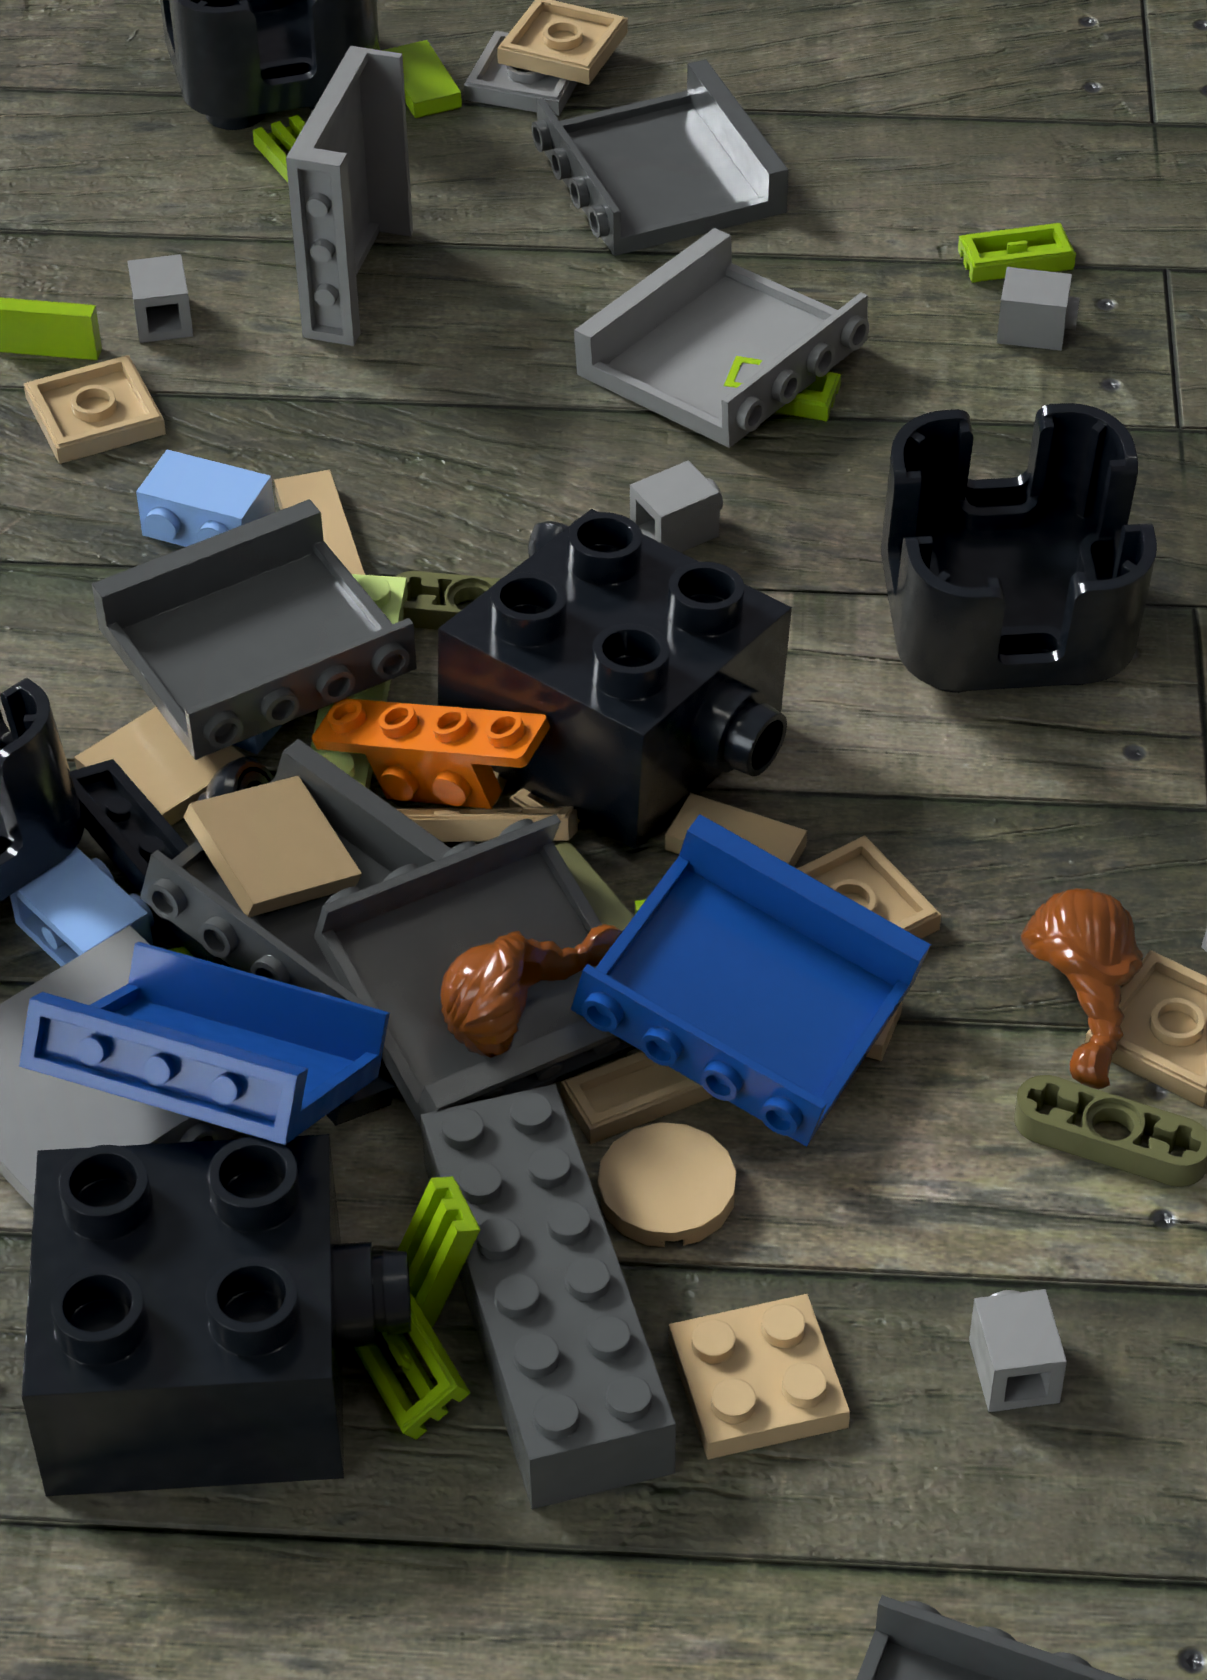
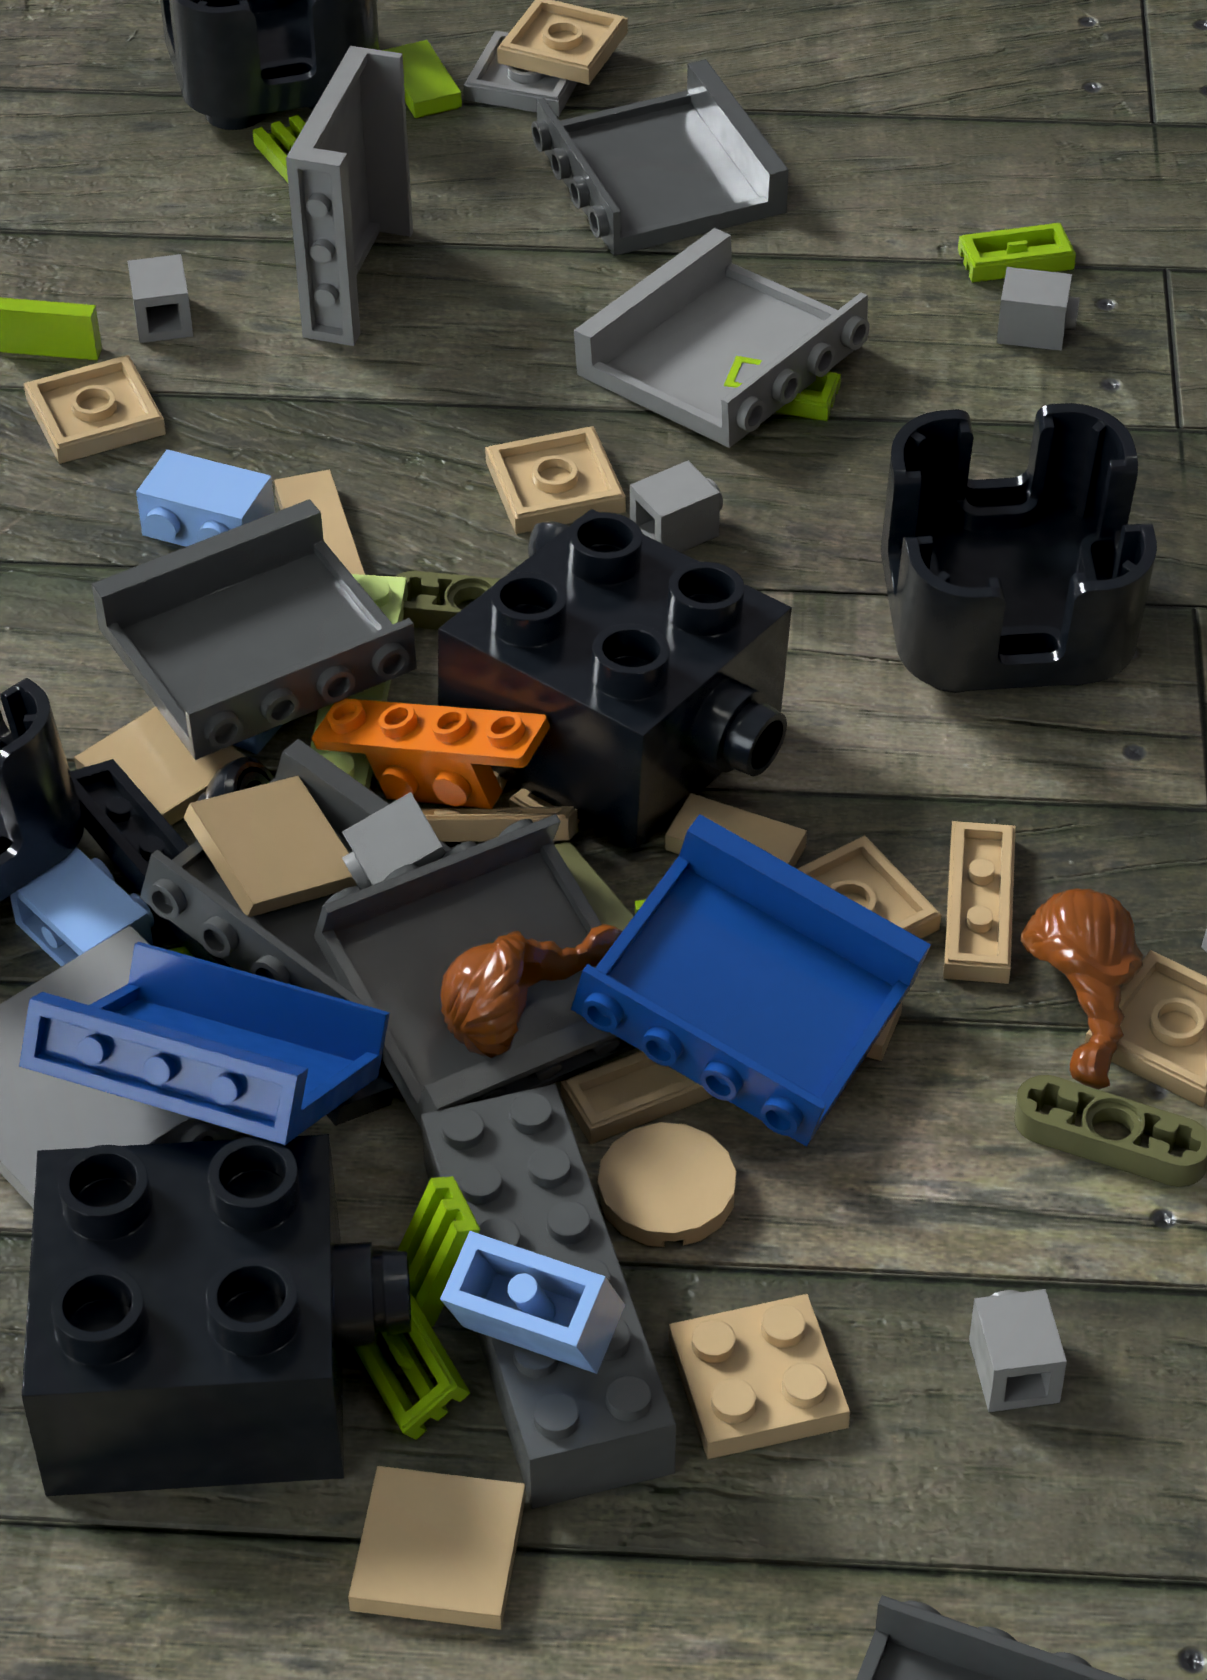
none -> light grey brick [342,792,446,890]
none -> tan tile [348,1466,526,1630]
none -> light blue brick [440,1231,625,1374]
none -> tan tile [485,426,626,534]
none -> tan tile [943,821,1016,984]

